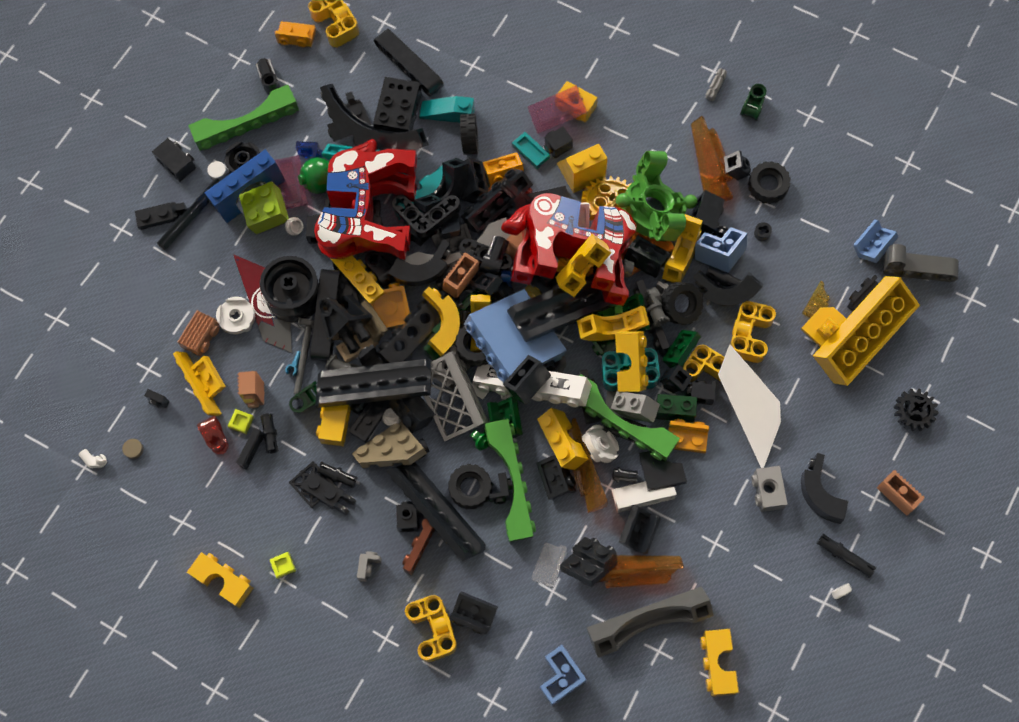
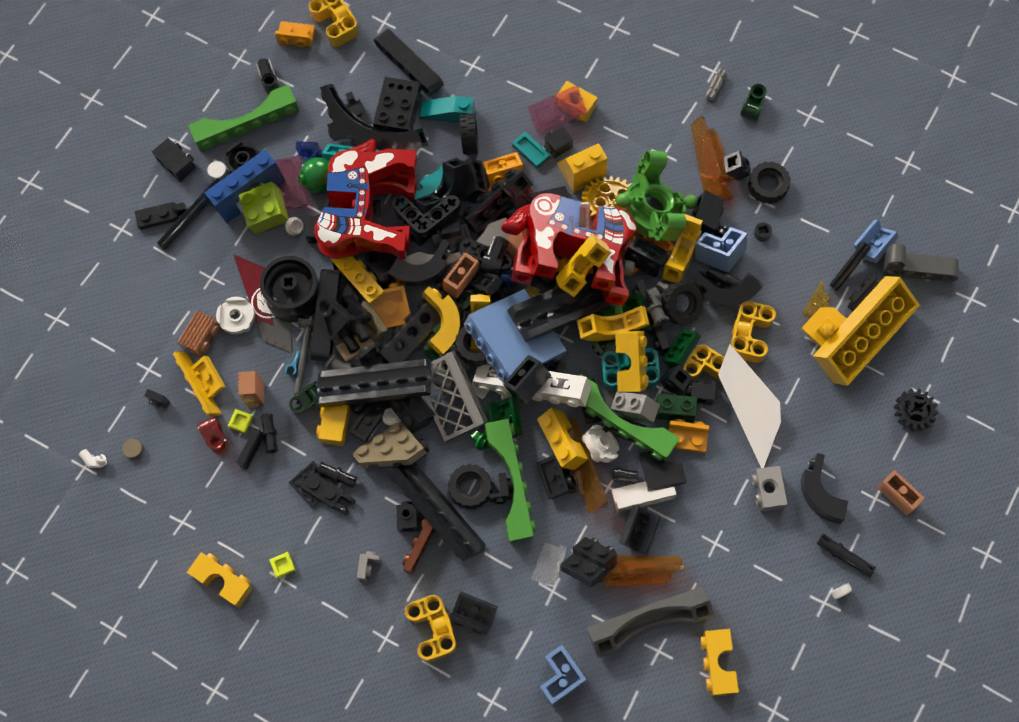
none -> black axle [830,242,871,291]

